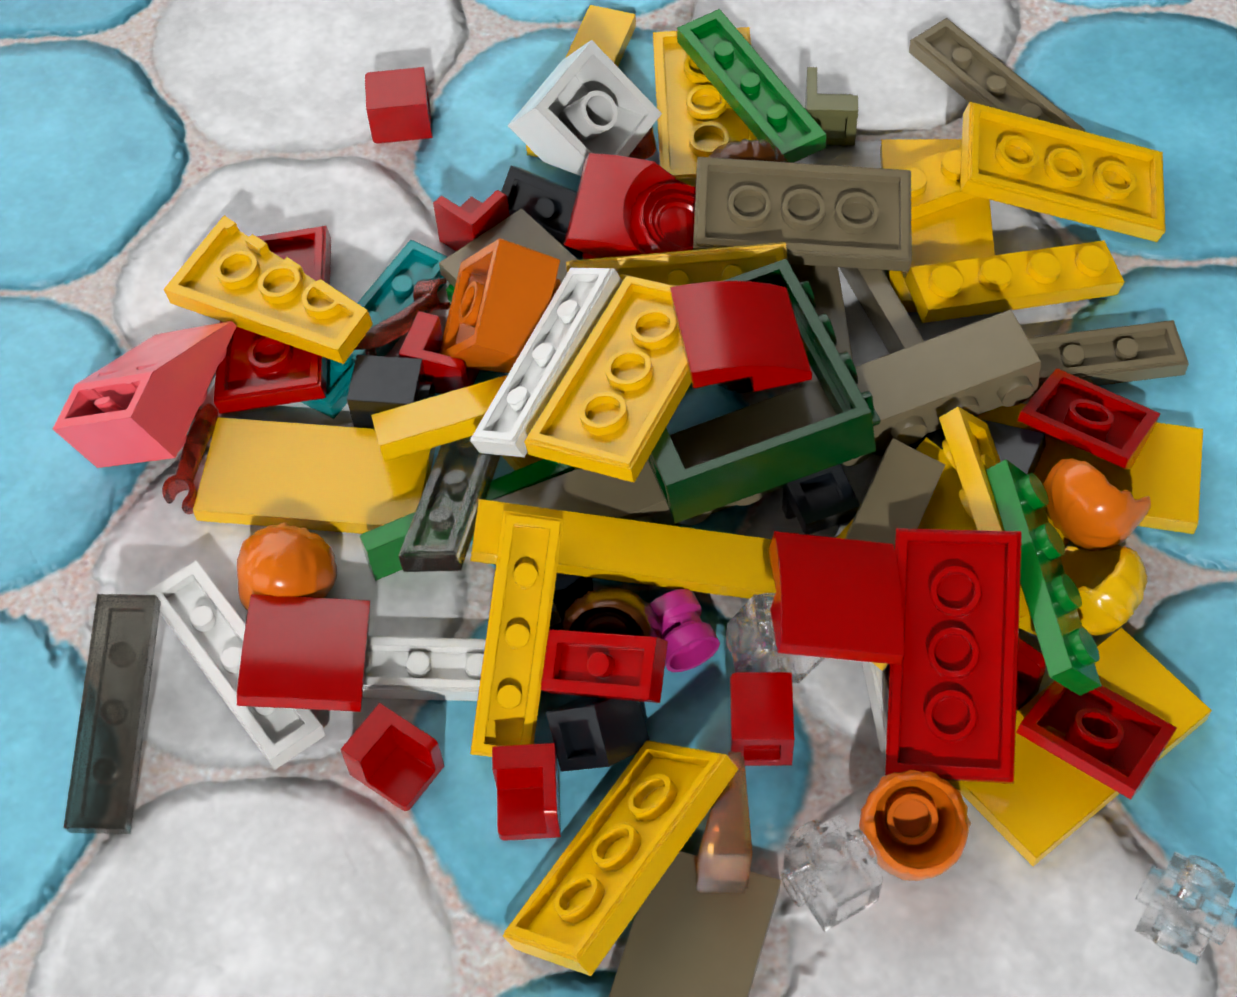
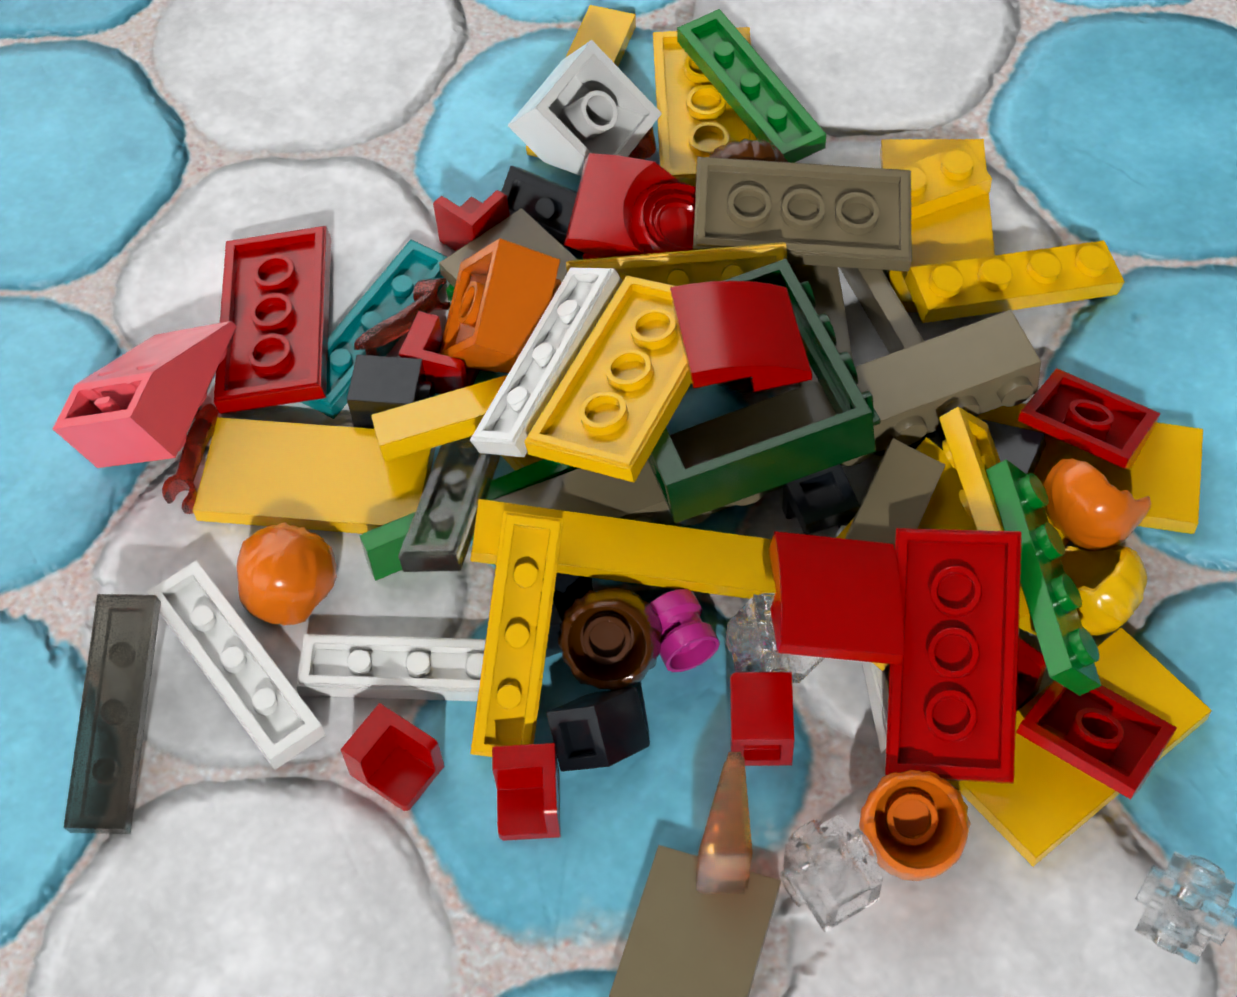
yellow wing [163,215,373,364] -> none
red slope [237,594,371,712] -> none
red panel [365,67,432,144] -> none
yellow tile [503,740,738,976] -> none
red plate [541,629,668,703] -> none
olive panel [805,67,858,146] -> none
dark tan tile [909,18,1085,132] -> none
yellow tile [960,102,1165,242] -> none
dark tan tile [1028,320,1189,390] -> none

